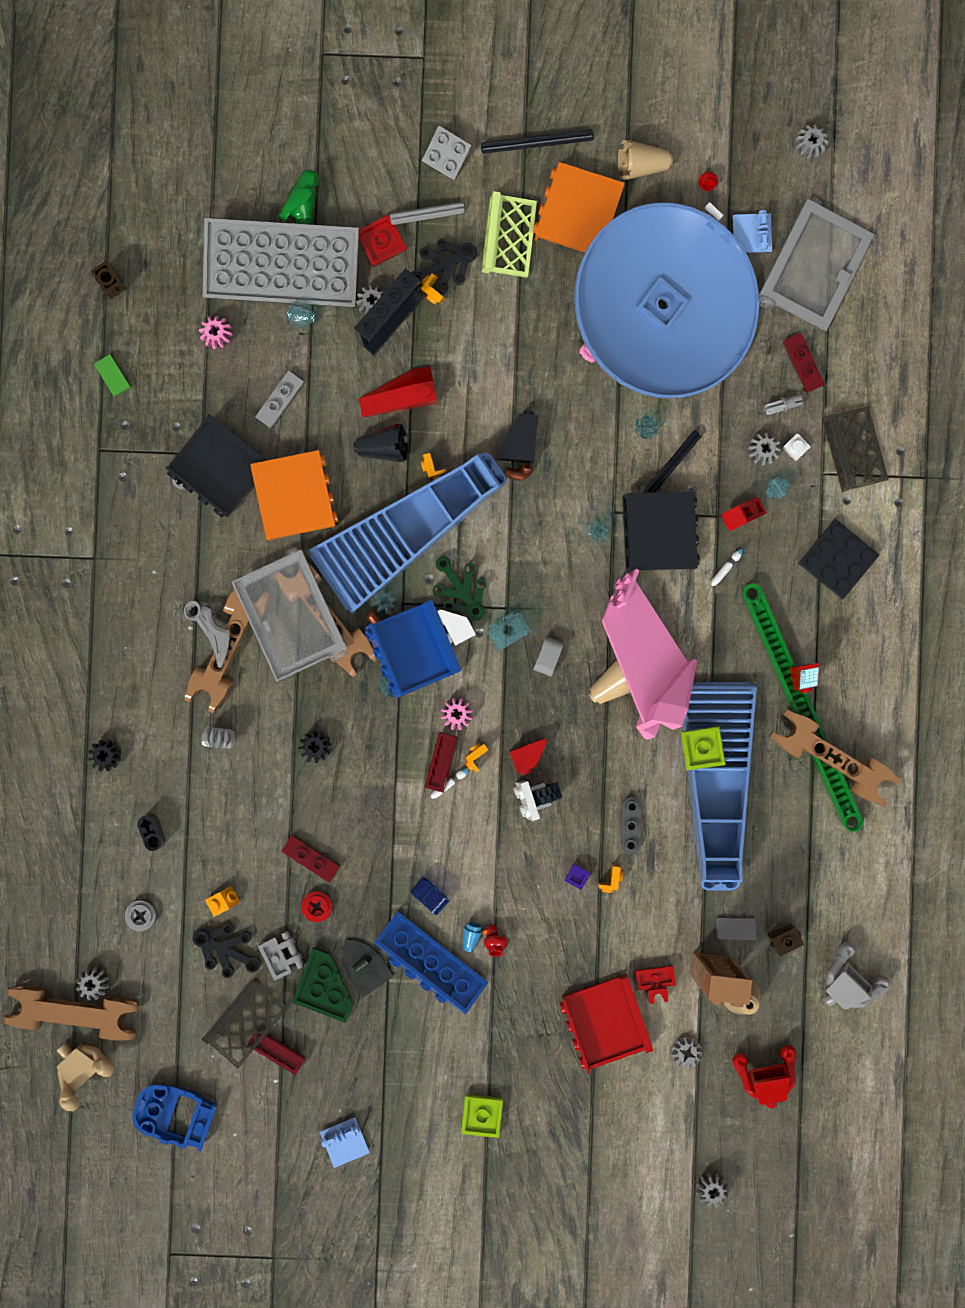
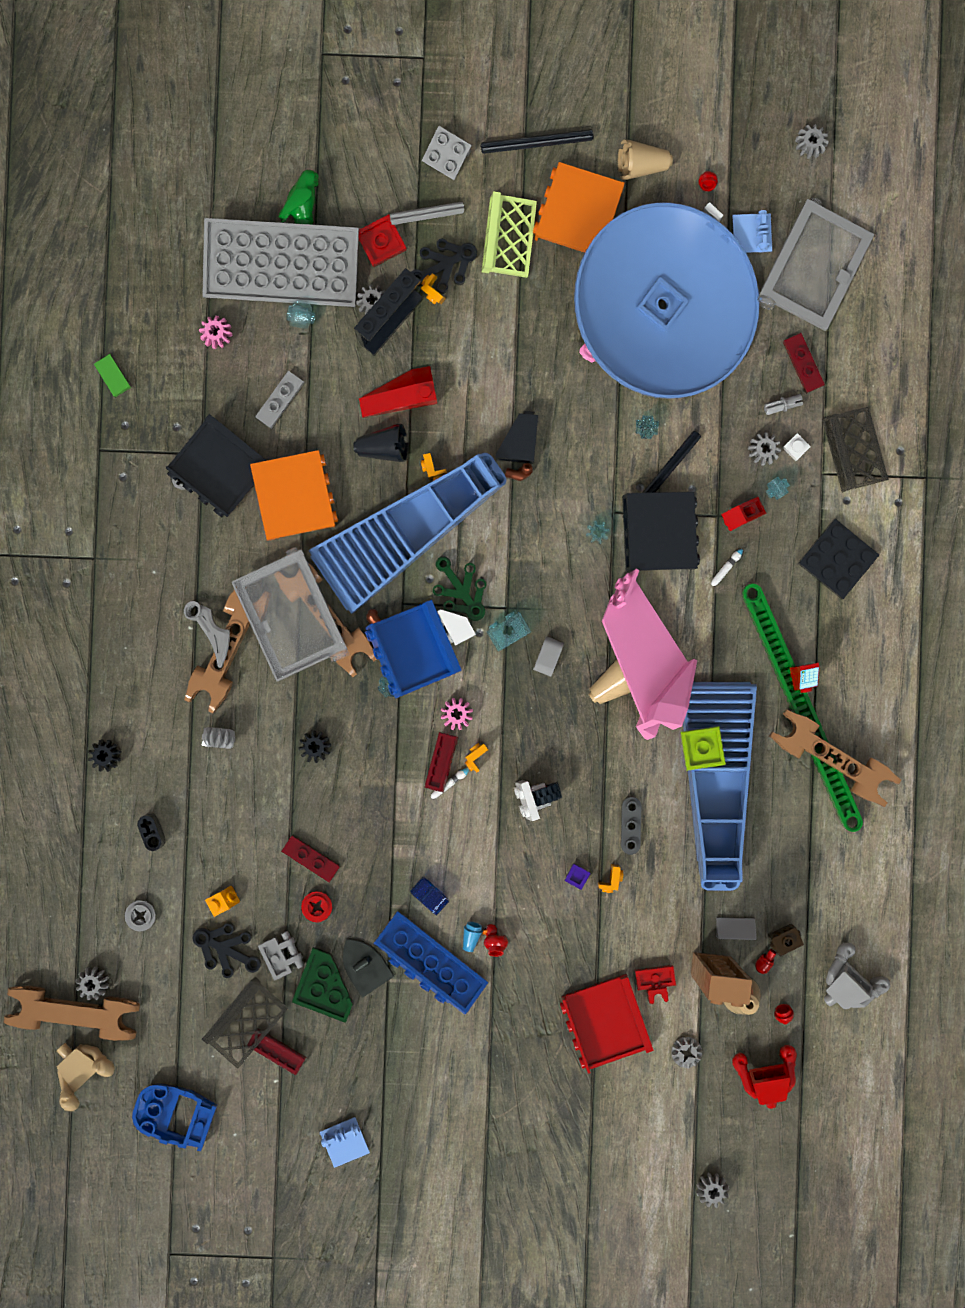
dark brown head [91,260,127,299] -> none
clear light blue gear [372,589,396,614] -> none
lime plate [461,1094,503,1138] -> none
red slope [509,738,547,775] -> none
none -> red cylinder [755,949,777,974]
none -> red plate [774,1004,794,1025]

